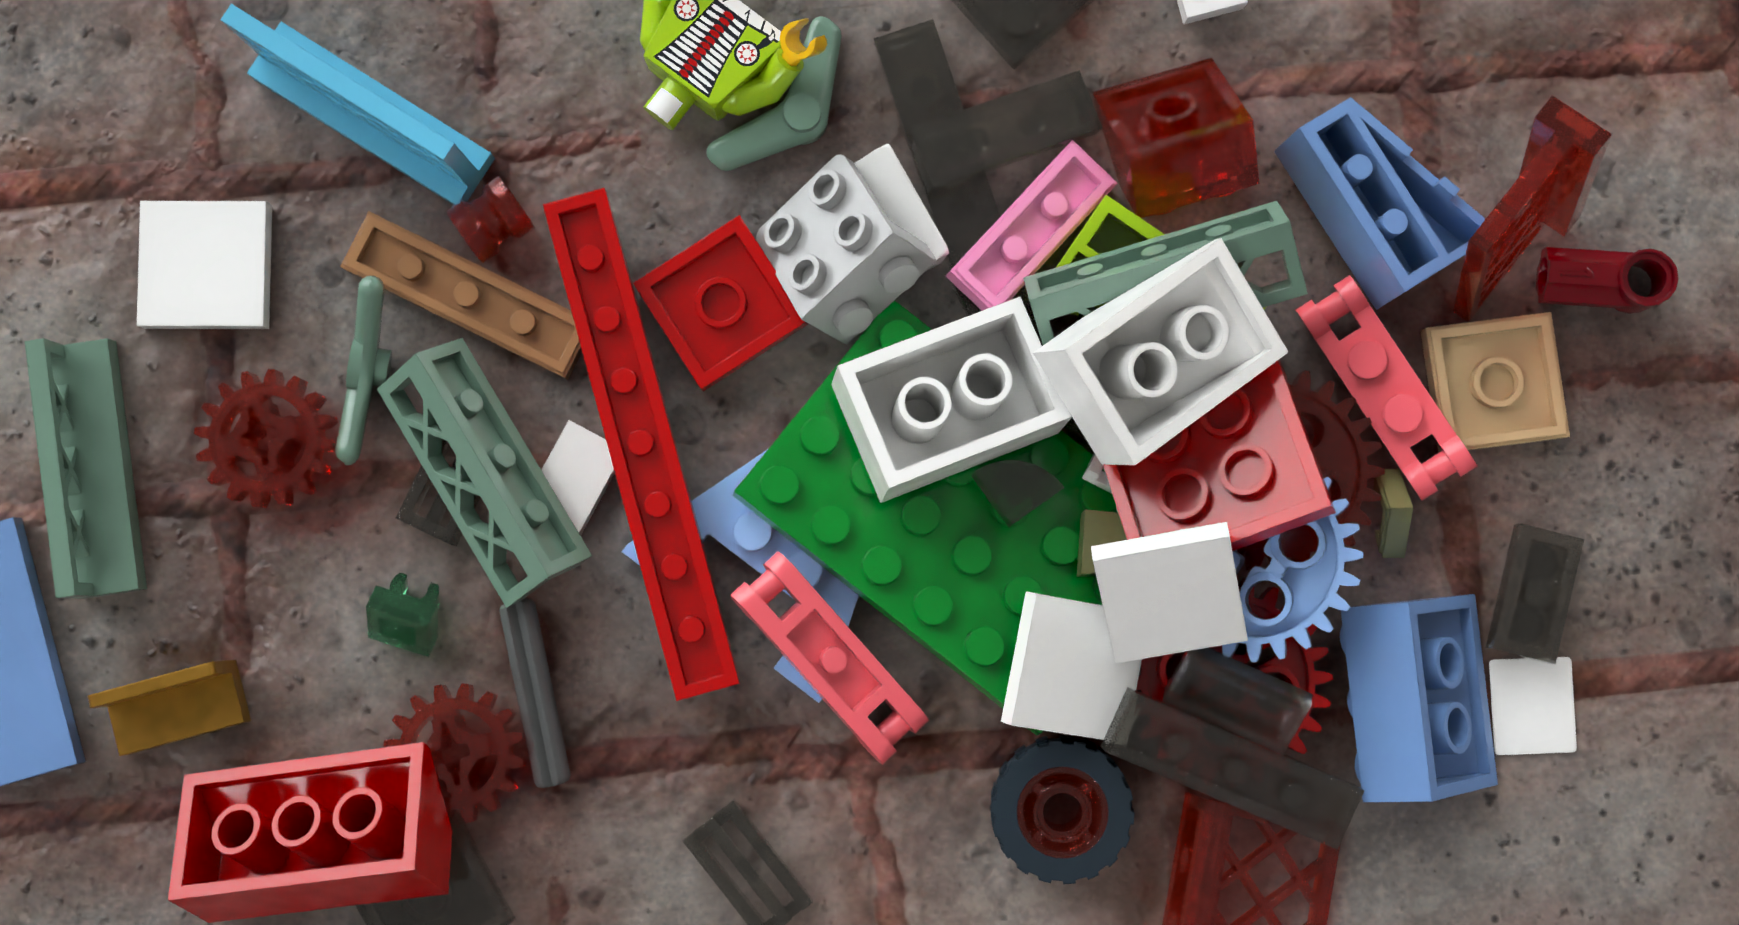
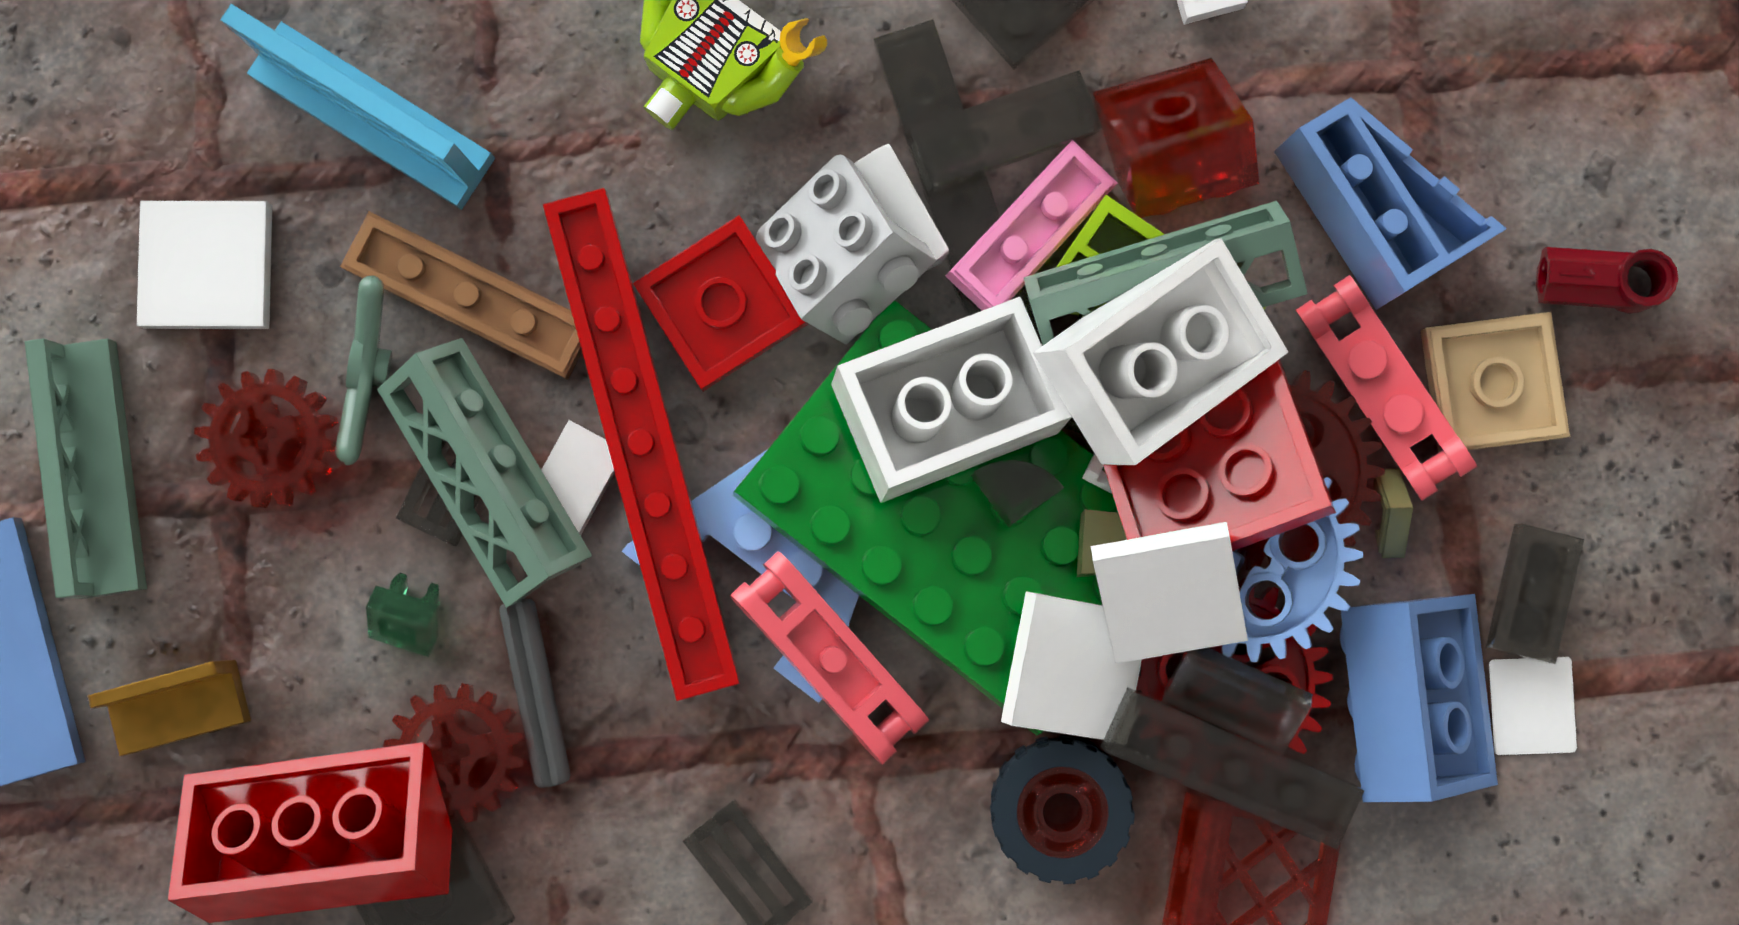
clear red wheel [446,175,535,263] -> none
sand green piece [706,16,842,171] -> none
clear red fence [1453,95,1612,322] -> none

